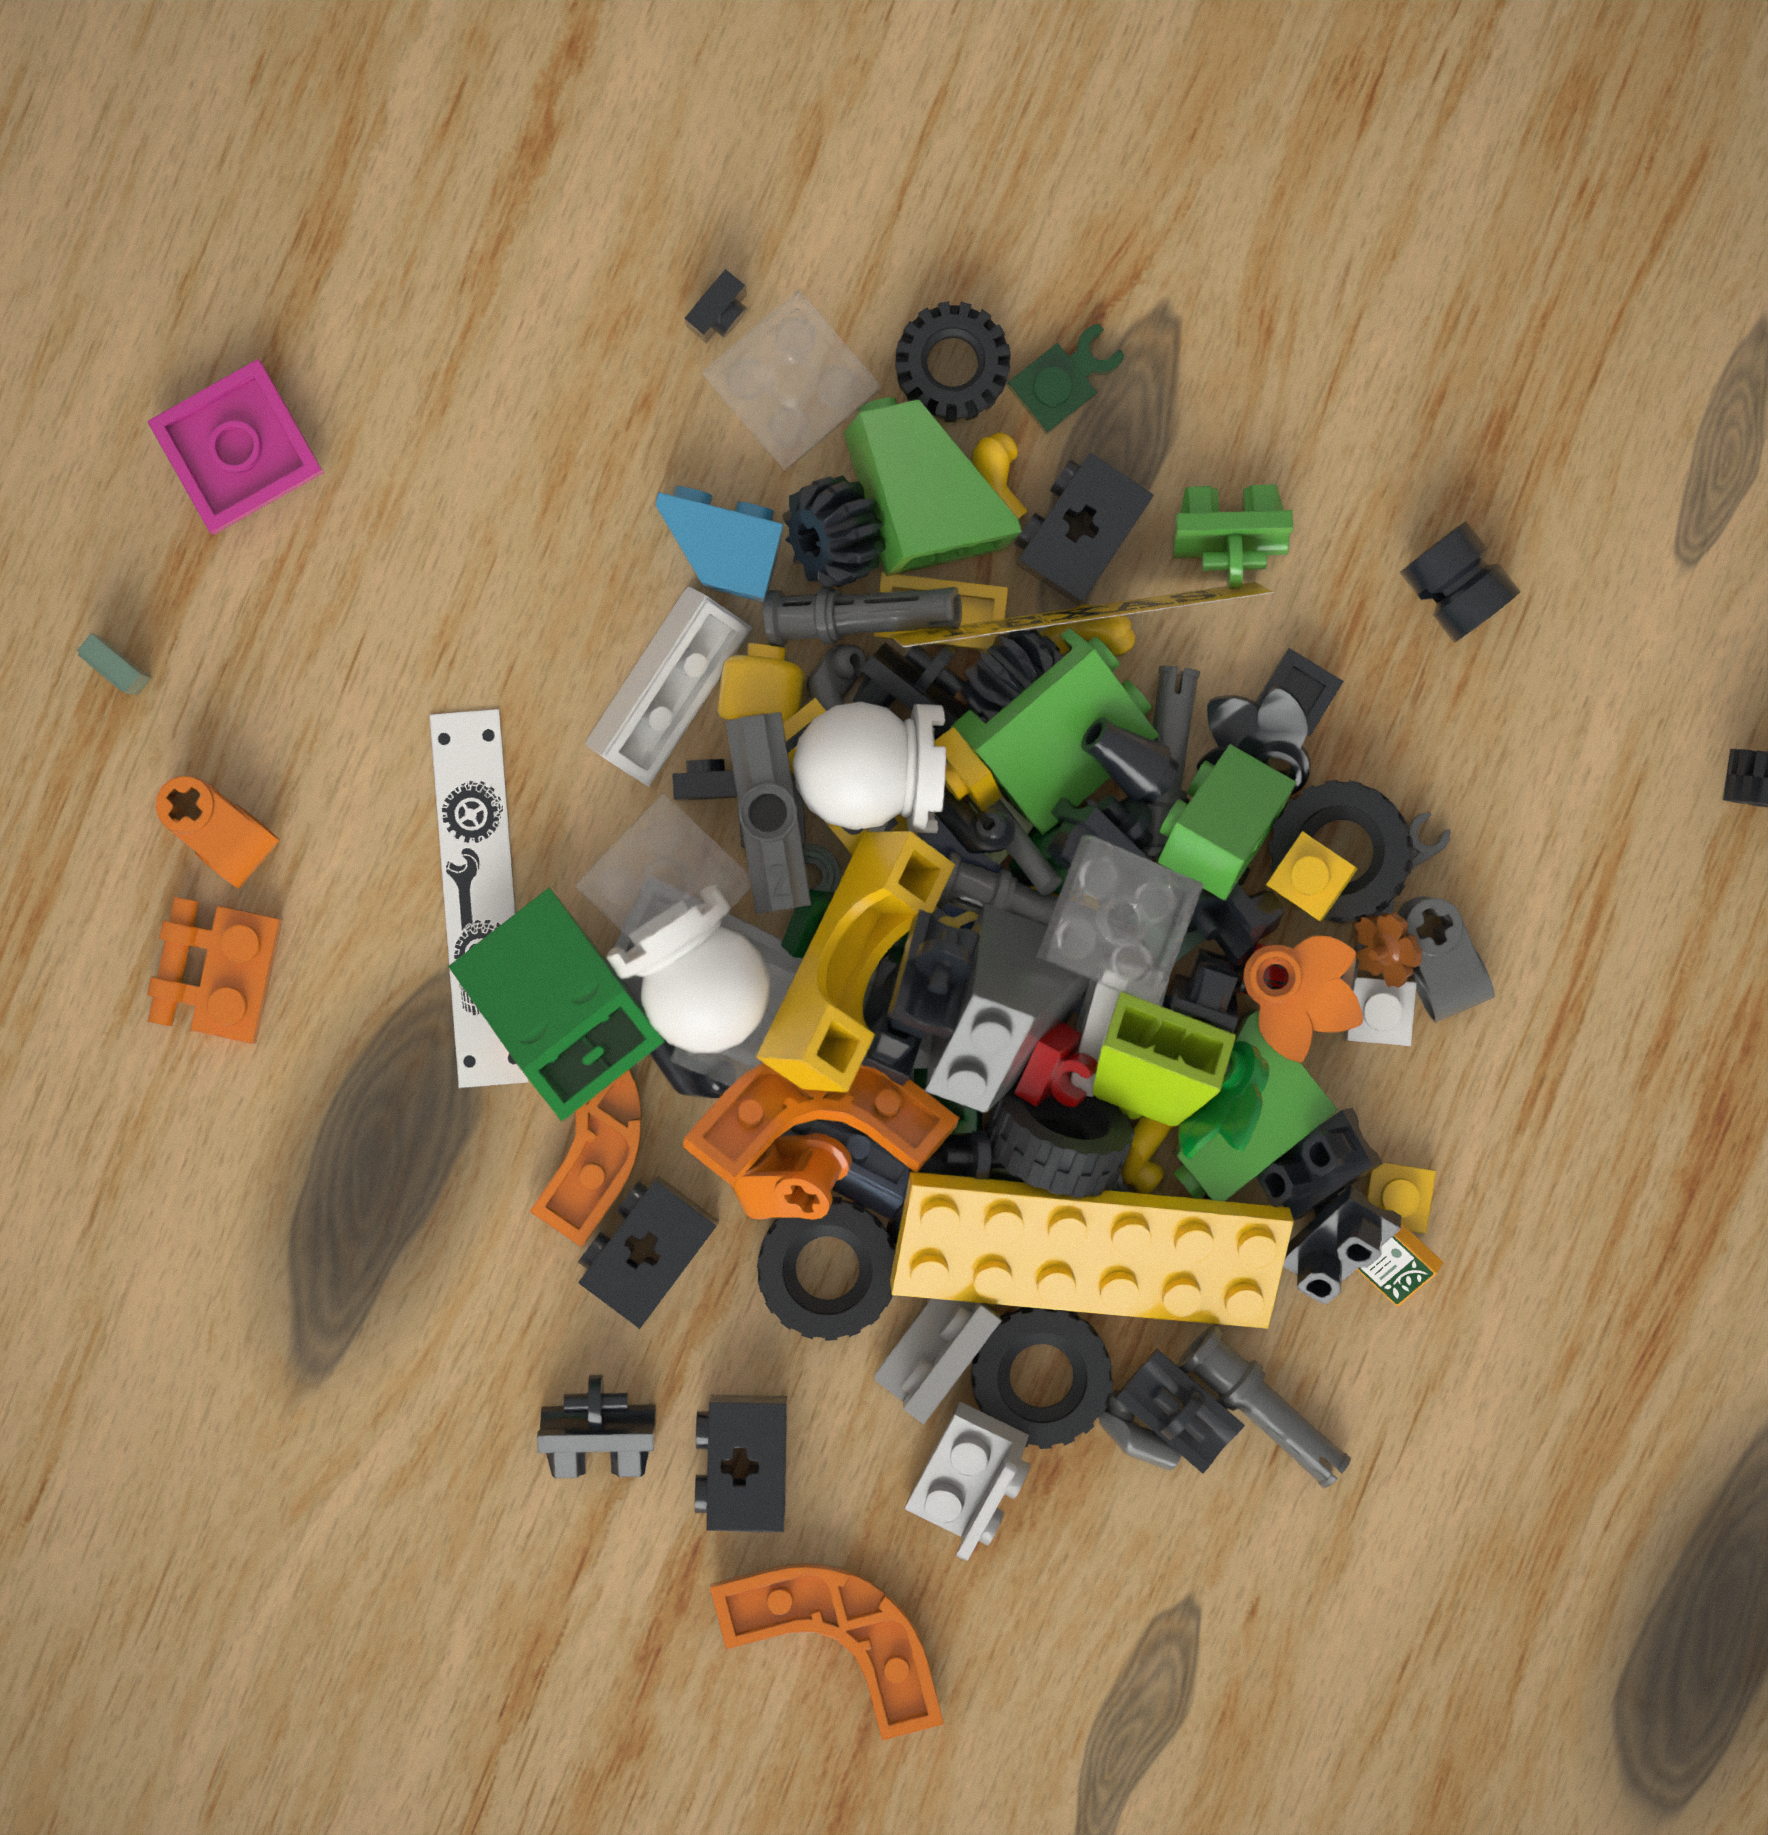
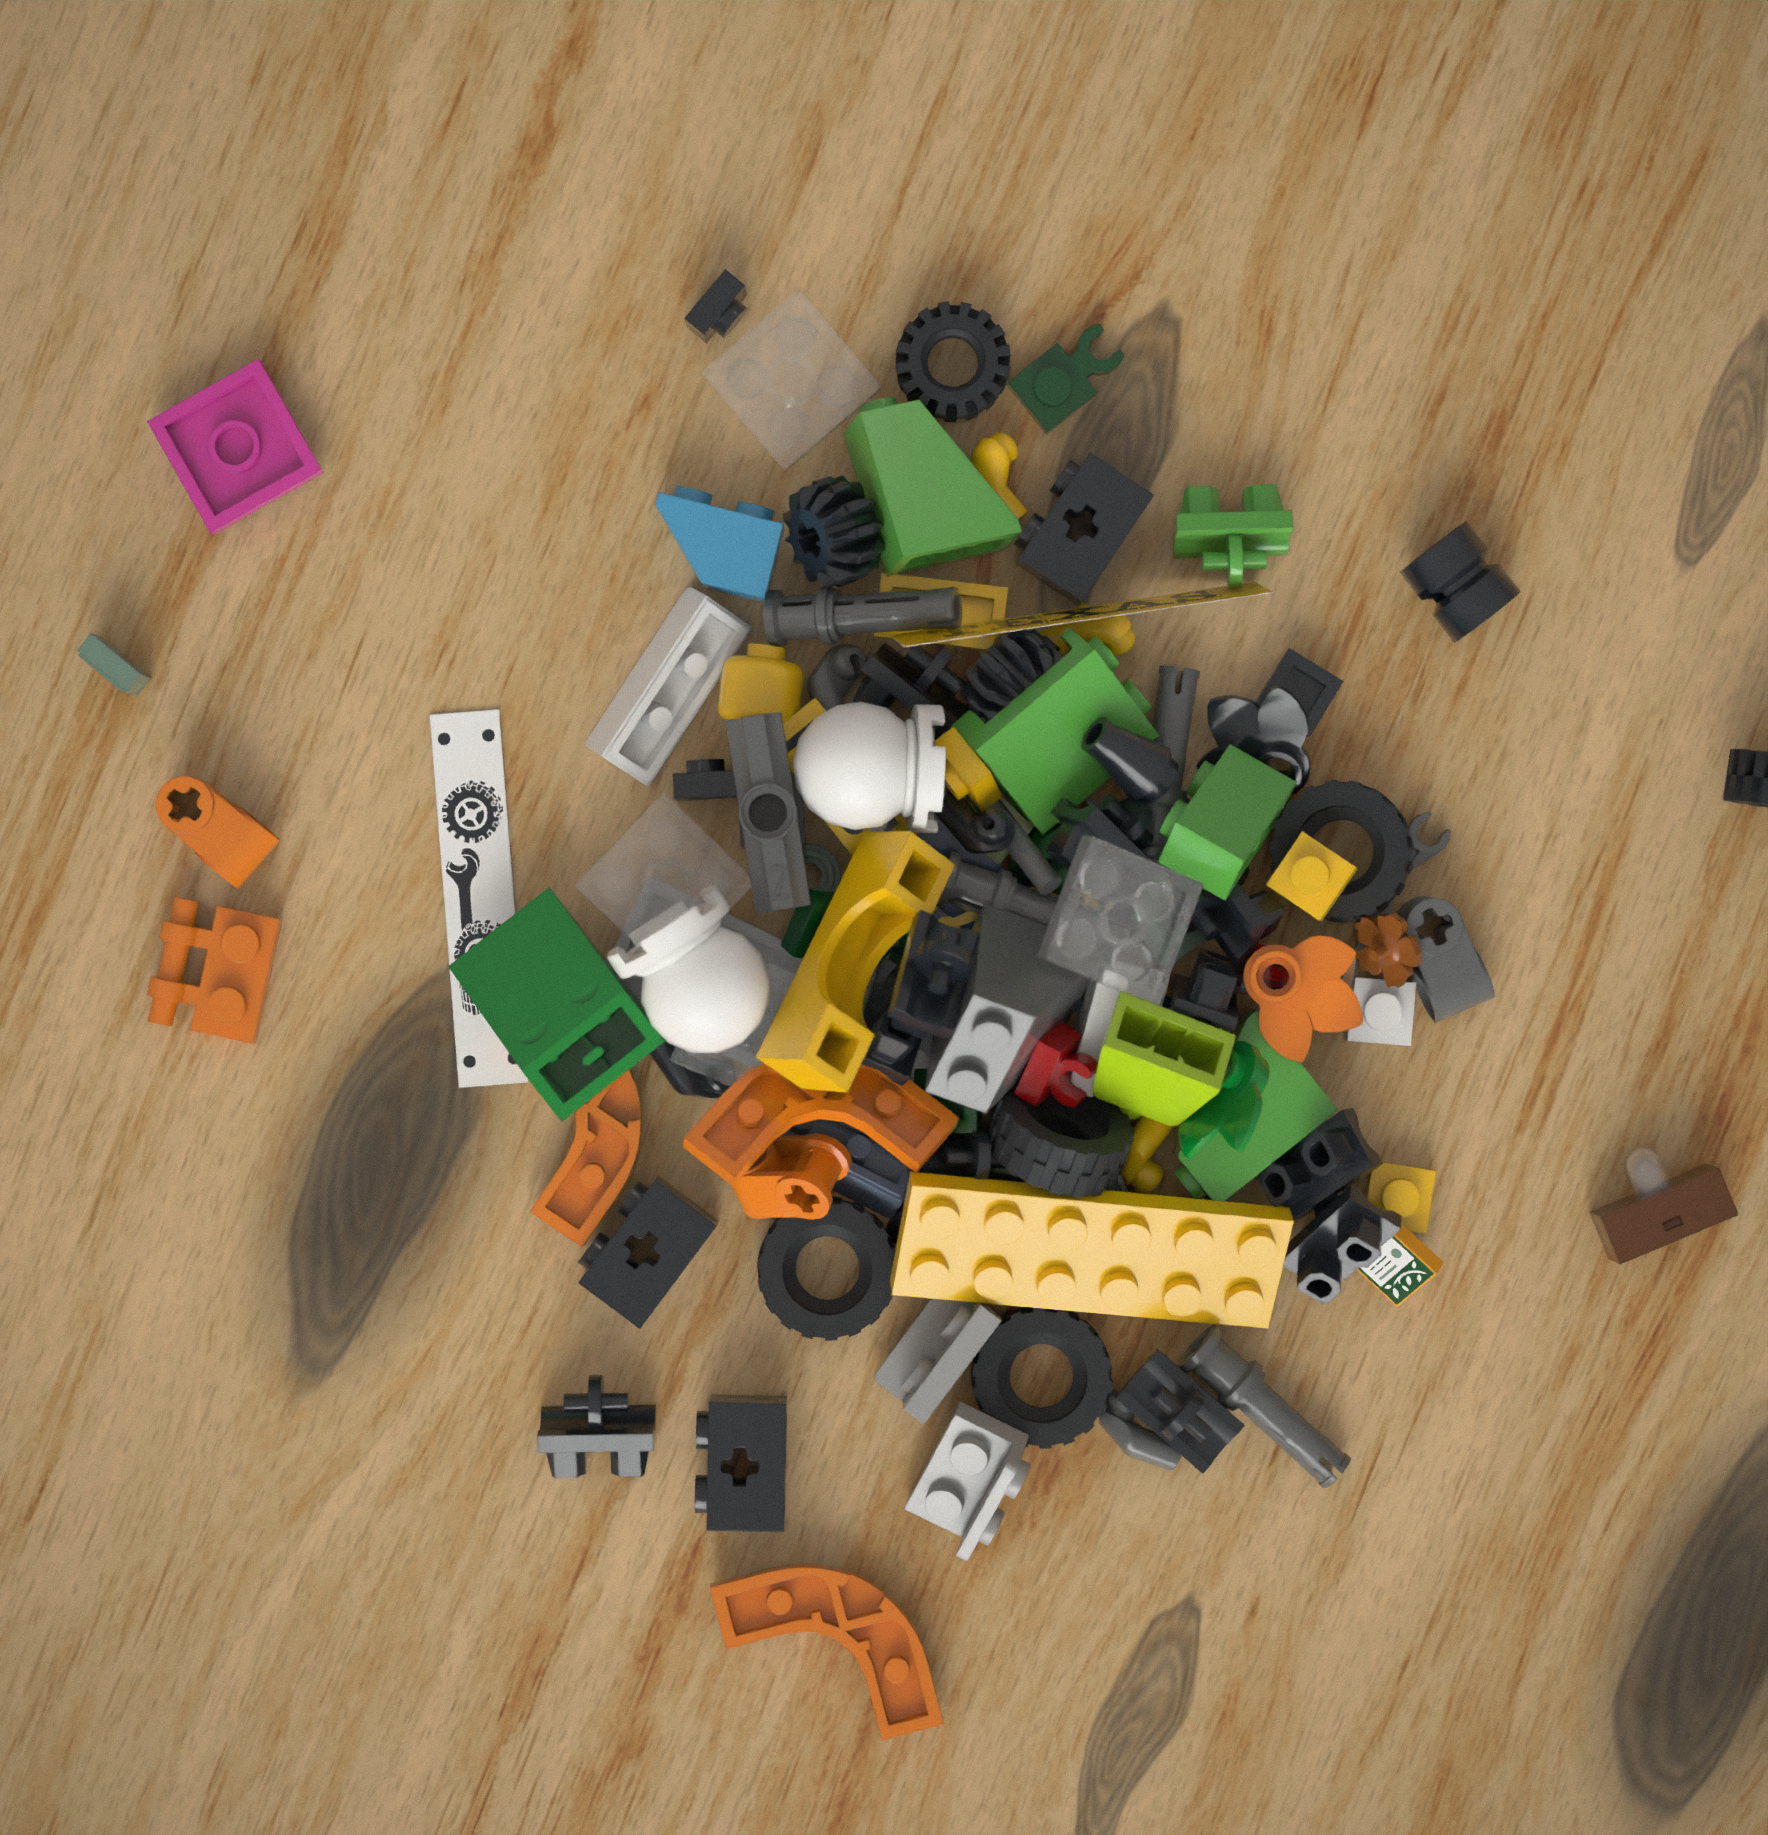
none -> reddish brown piece [1589,1147,1739,1264]

